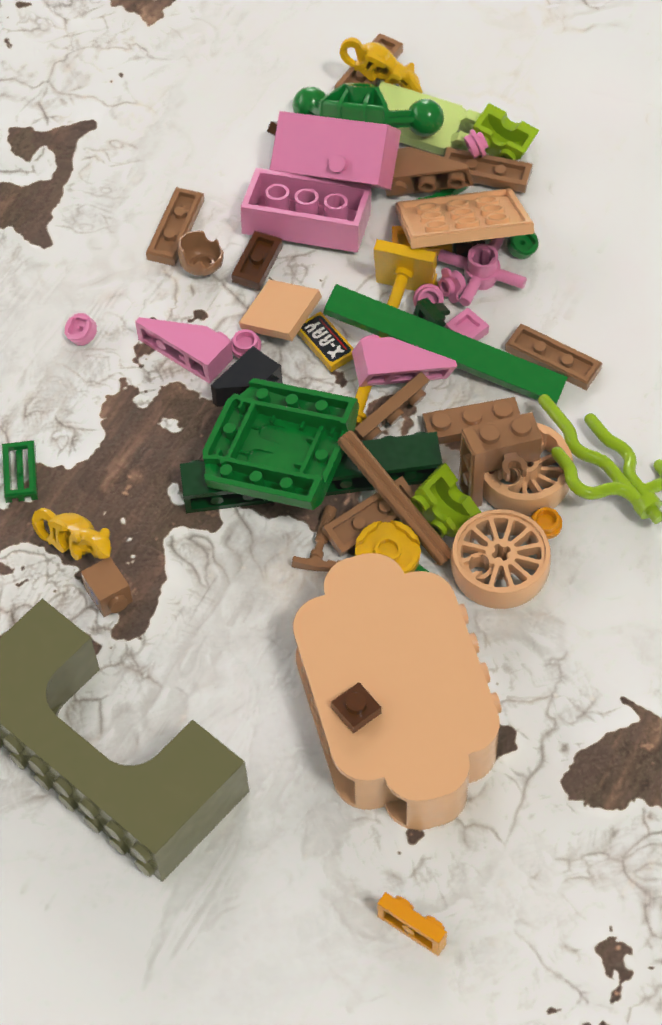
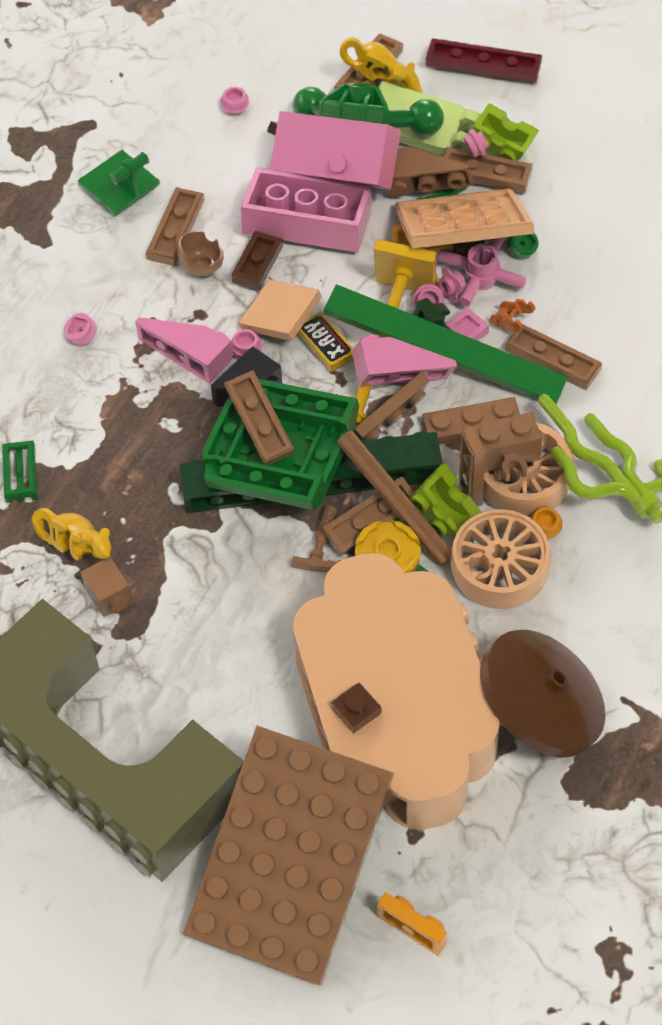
none -> green plate [77,150,160,216]
none -> medium nougat plate [183,725,394,985]
none -> bright pink plate [221,87,249,114]
none -> medium nougat tile [224,370,295,466]
none -> dark red plate [426,38,543,83]
none -> reddish brown dish [480,630,606,757]
none -> orange piece [490,299,535,331]

